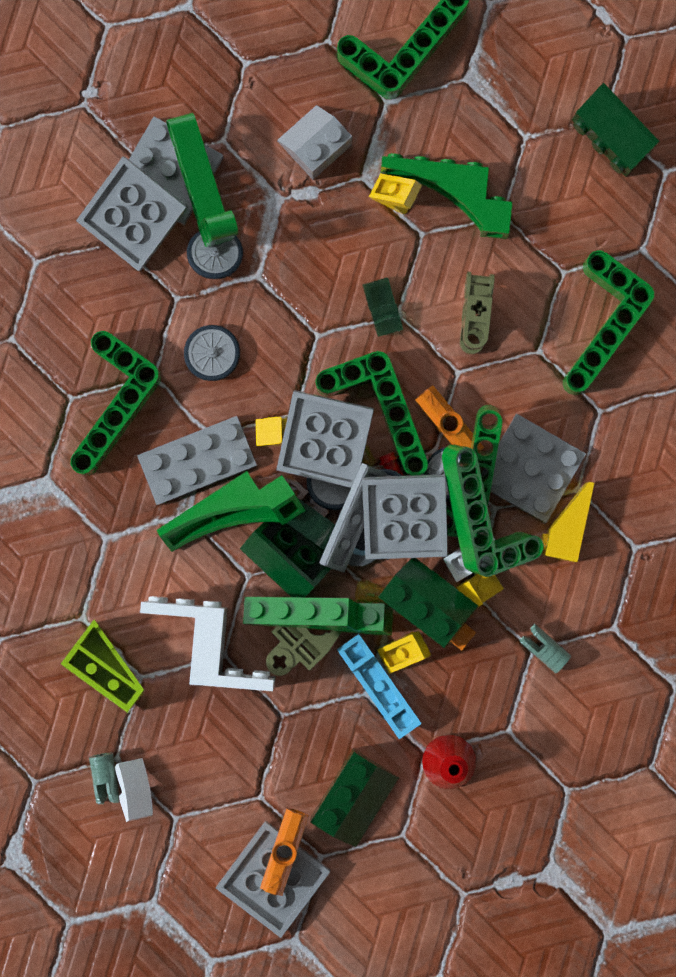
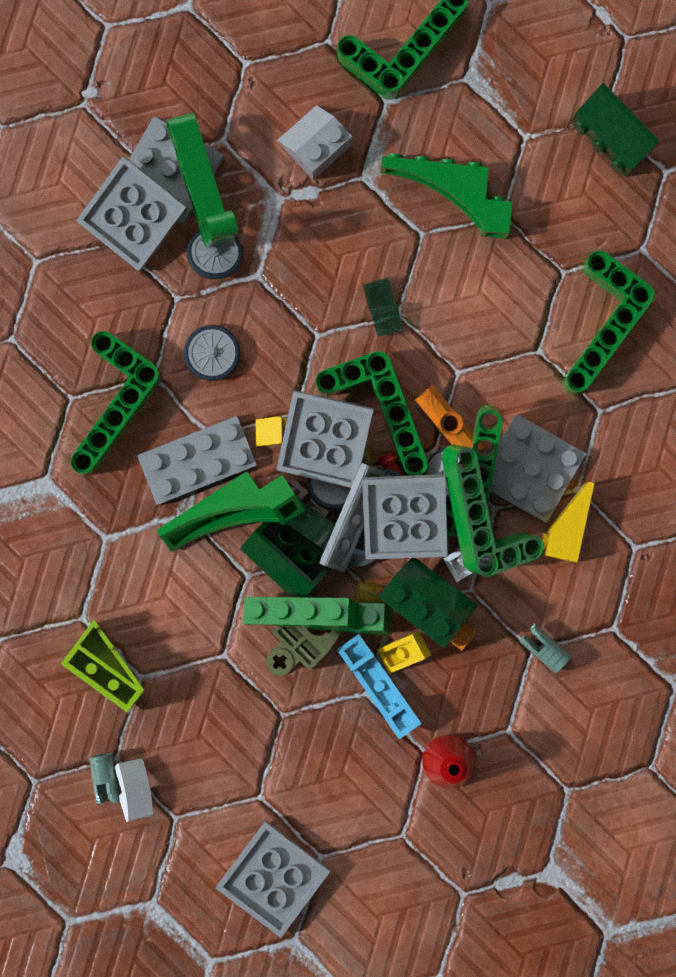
white bracket [140,596,275,691] -> none
orange piece [260,808,309,896] -> none
dark green slope [310,748,399,847] -> none
yellow slope [369,173,422,214] -> none
yellow slope [456,574,504,607] -> none
olive piece [459,271,494,355] -> none

